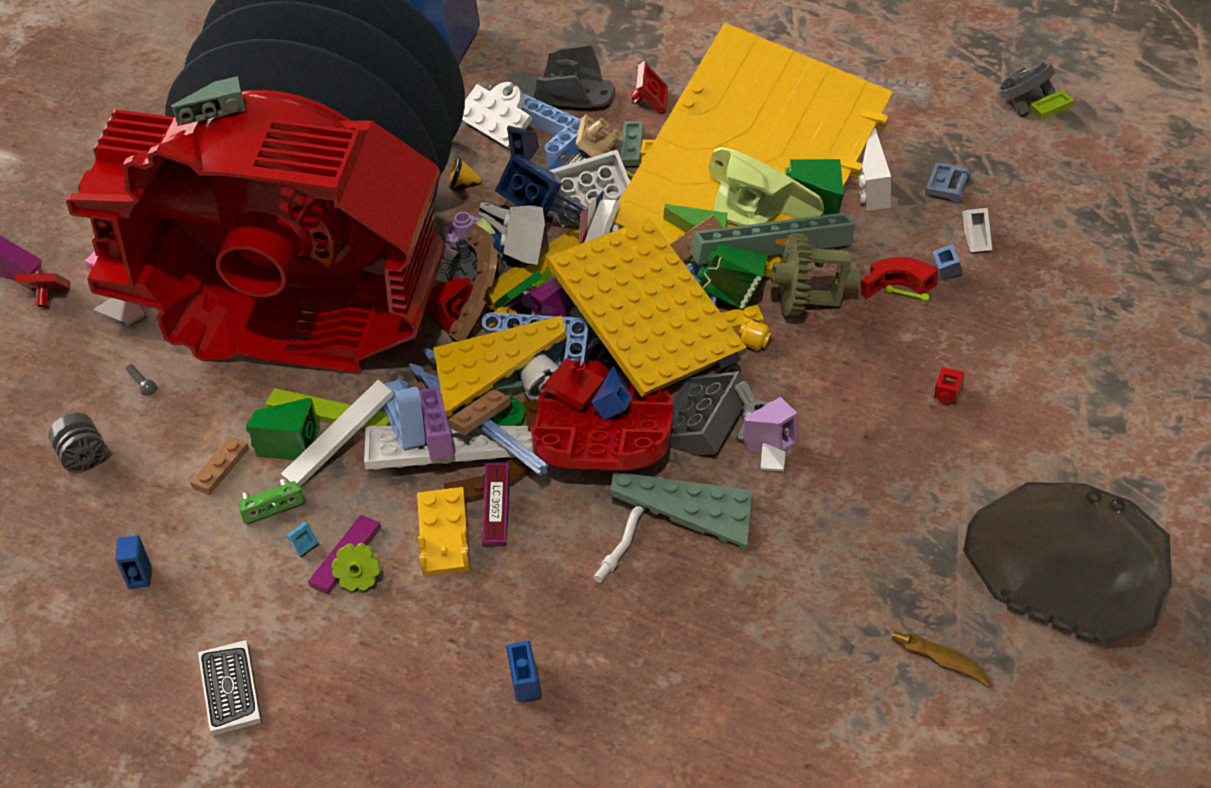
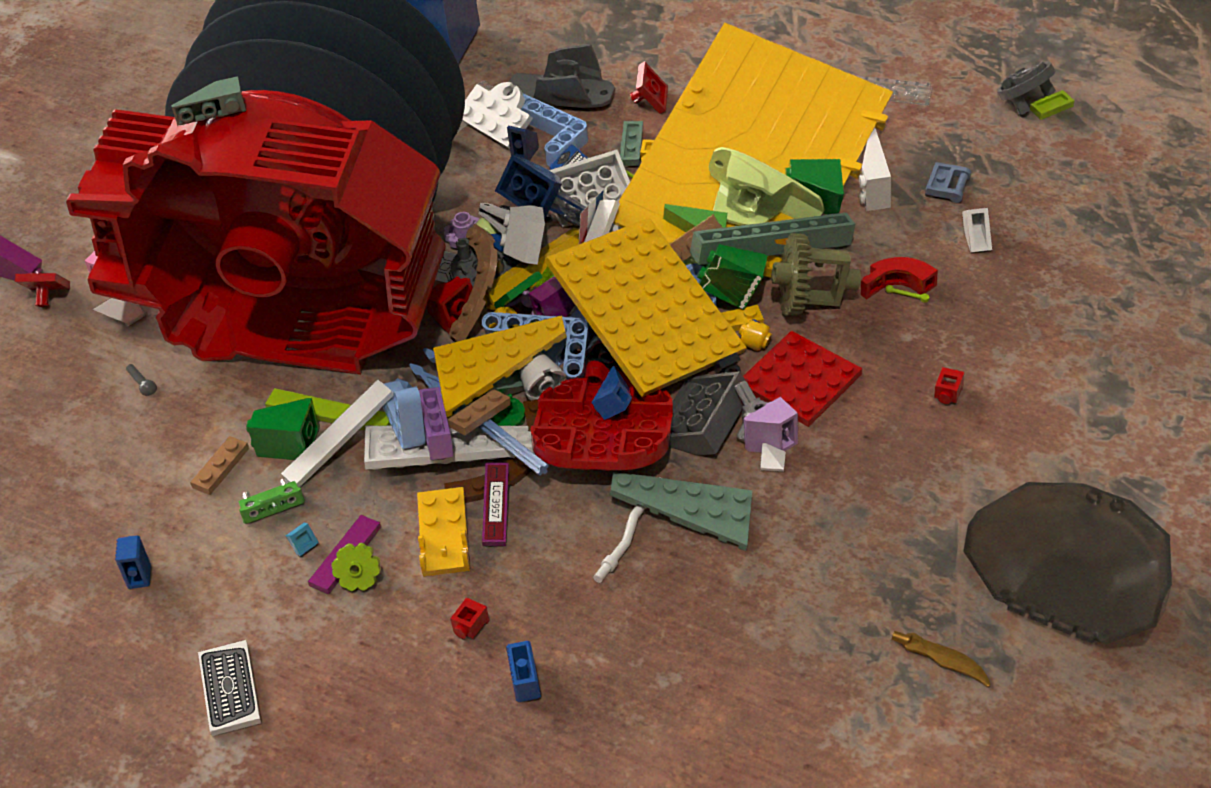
dark grey wheel [48,412,106,473] -> none
yellow hat [448,157,482,189] -> none
red tile [543,358,605,410] -> none
tan plate [575,115,623,157] -> none
medium blue brick [932,244,963,280] -> none
none -> red brick [450,597,490,639]
none -> red plate [743,330,862,427]

